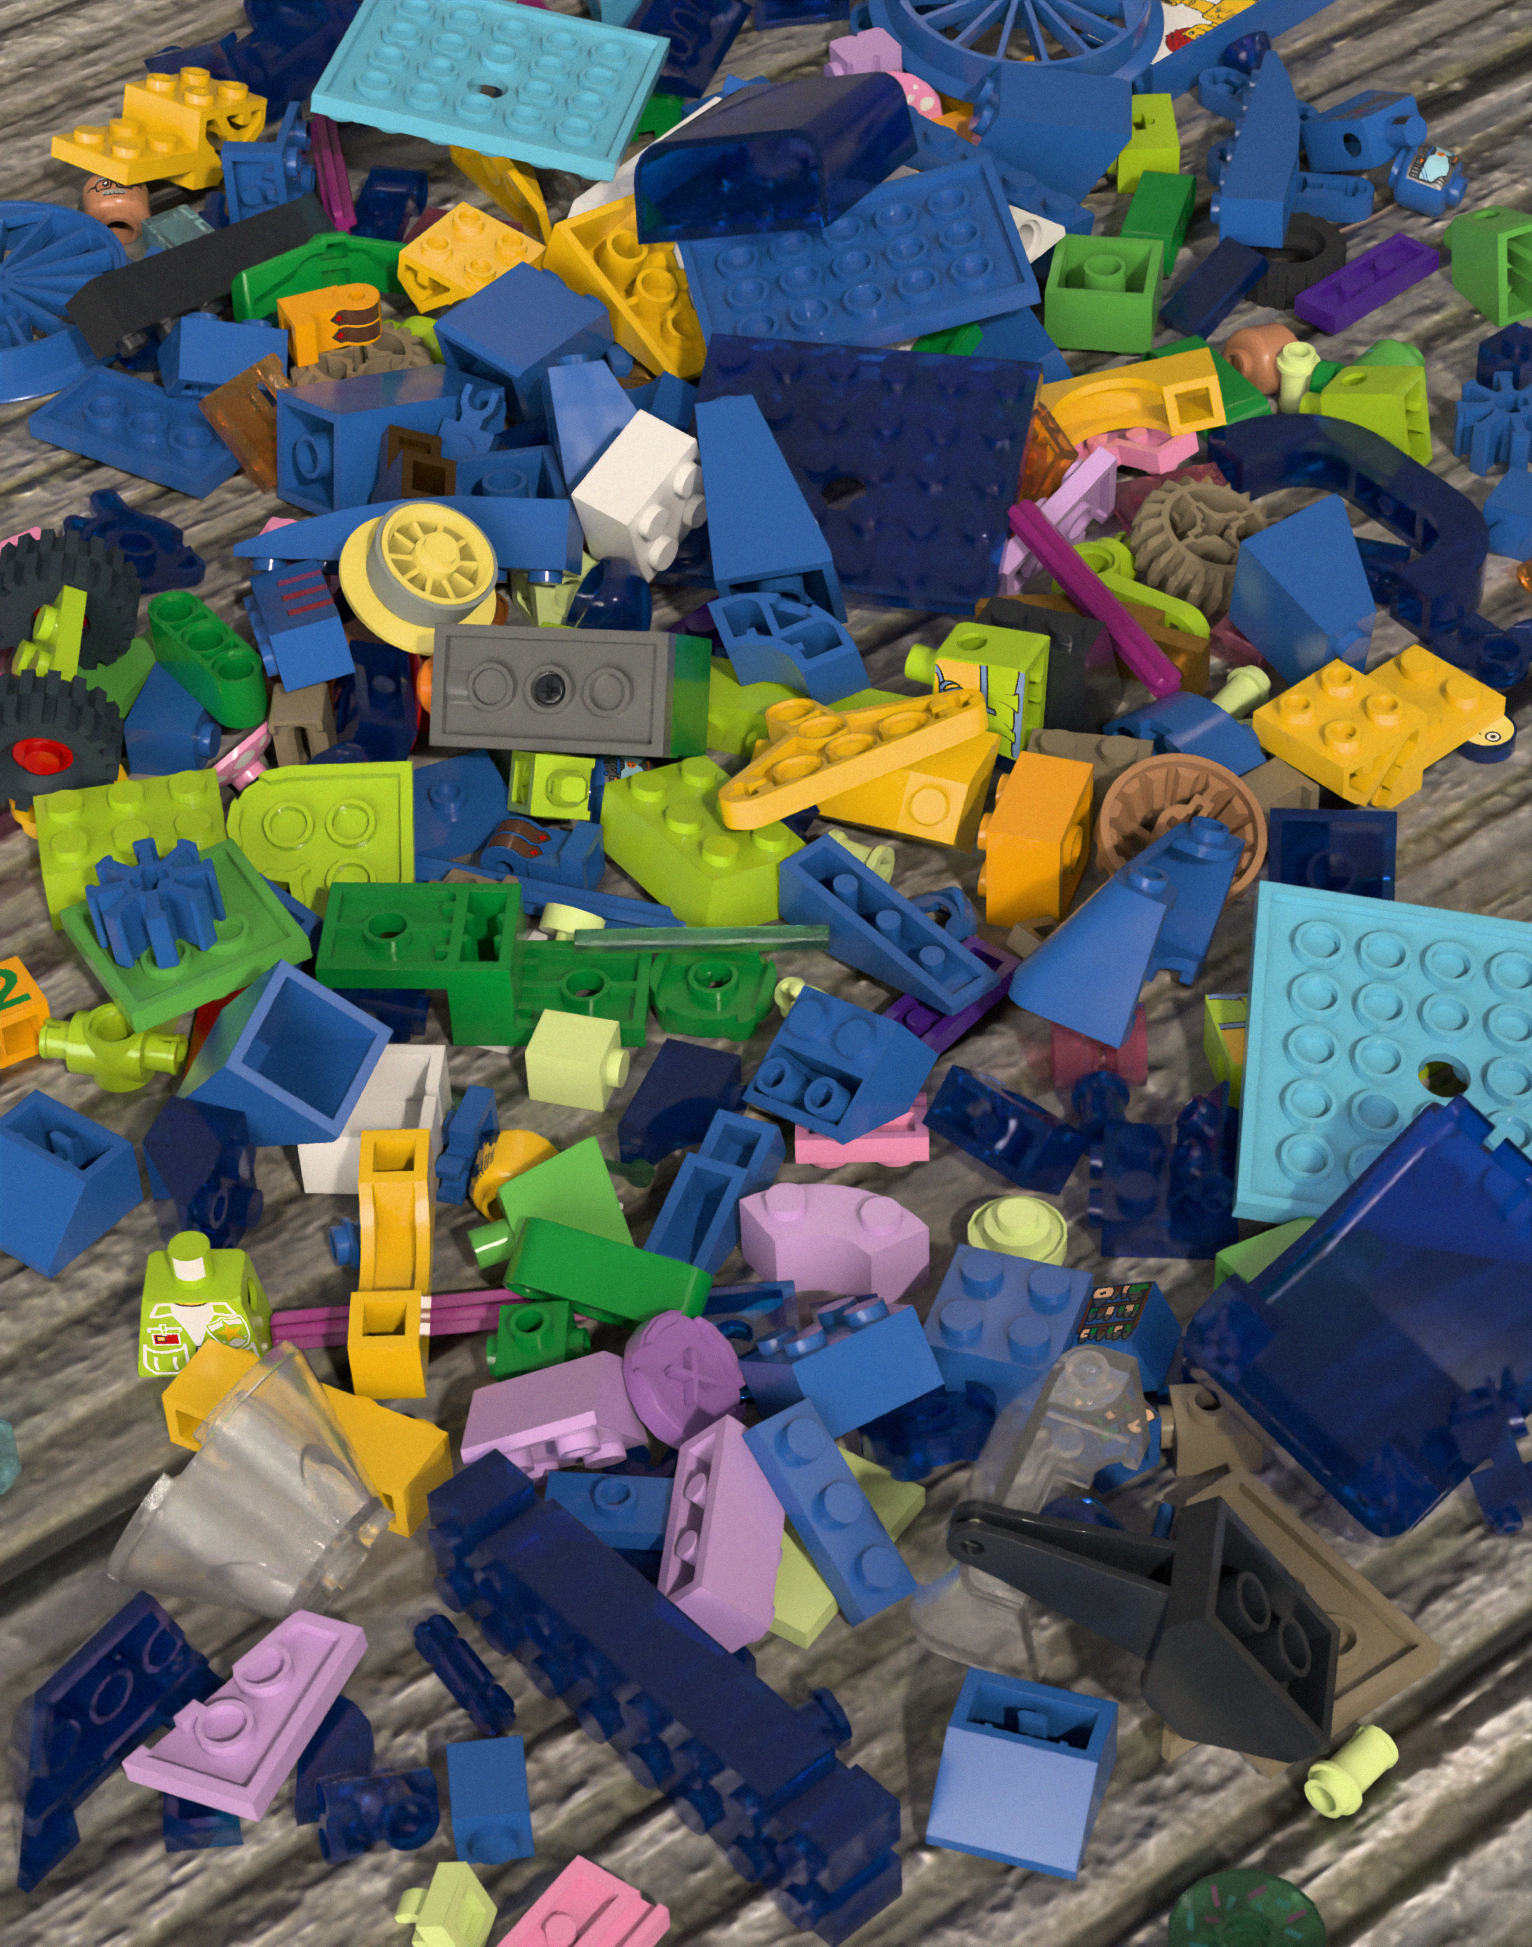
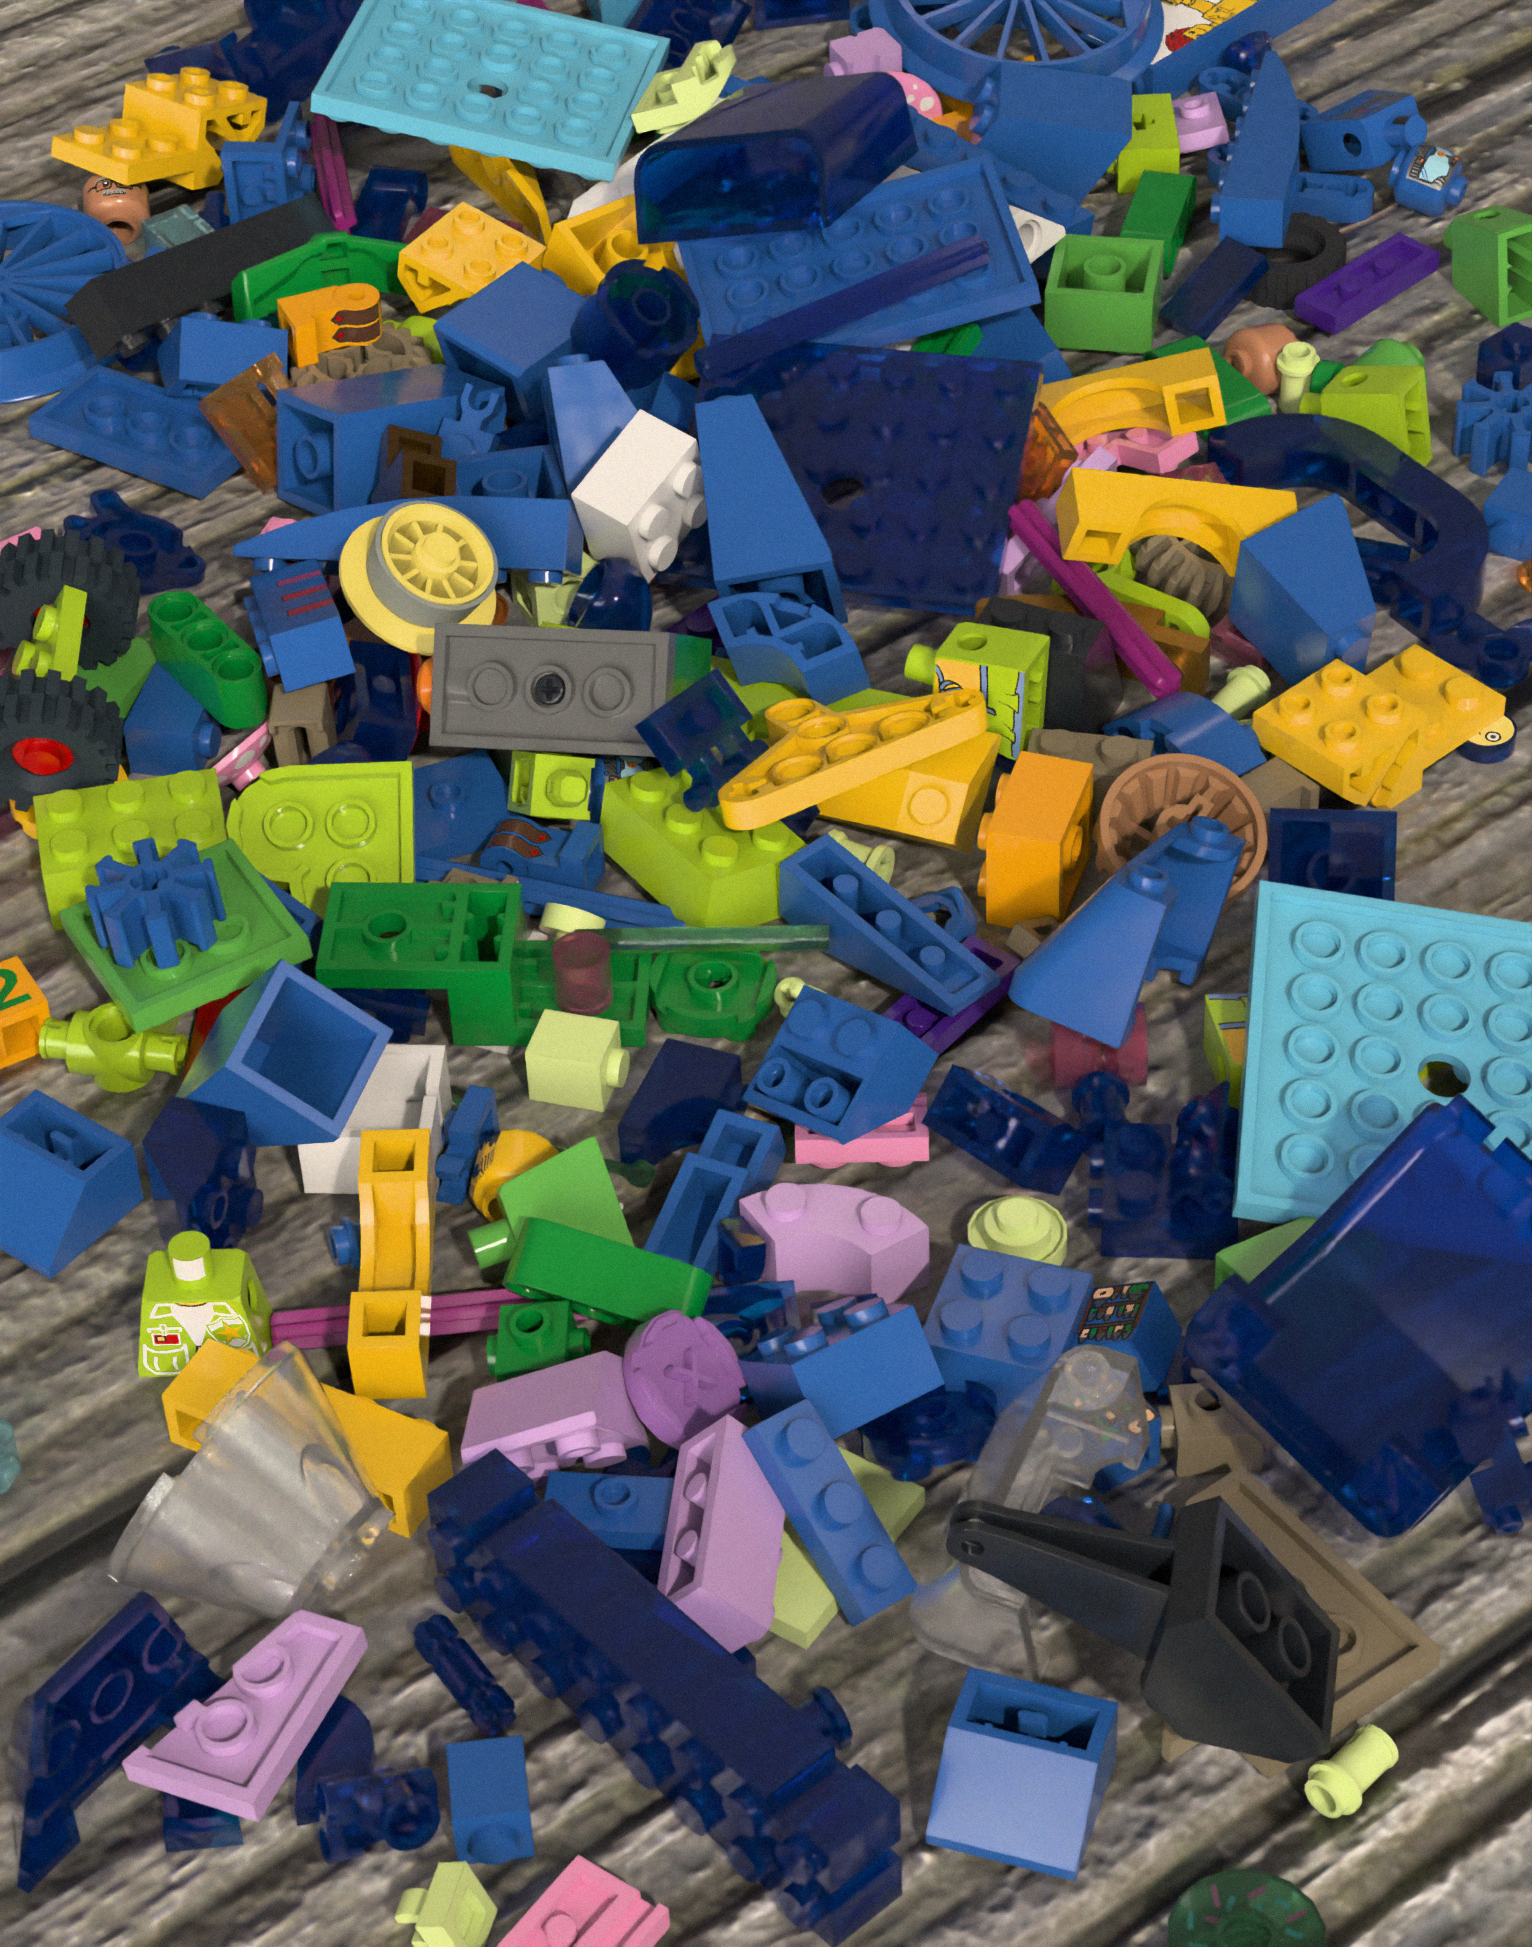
none -> clear pink beam [552,931,614,1017]
none -> clear blue brick [570,259,701,392]
none -> yellowish green slope [631,40,737,134]
none -> clear blue plate [634,667,769,812]
none -> clear blue axle [693,234,990,382]
none -> clear blue tile [717,1215,766,1287]
none -> yellow arch [1055,467,1298,578]
none -> lavender plate [1172,91,1229,154]

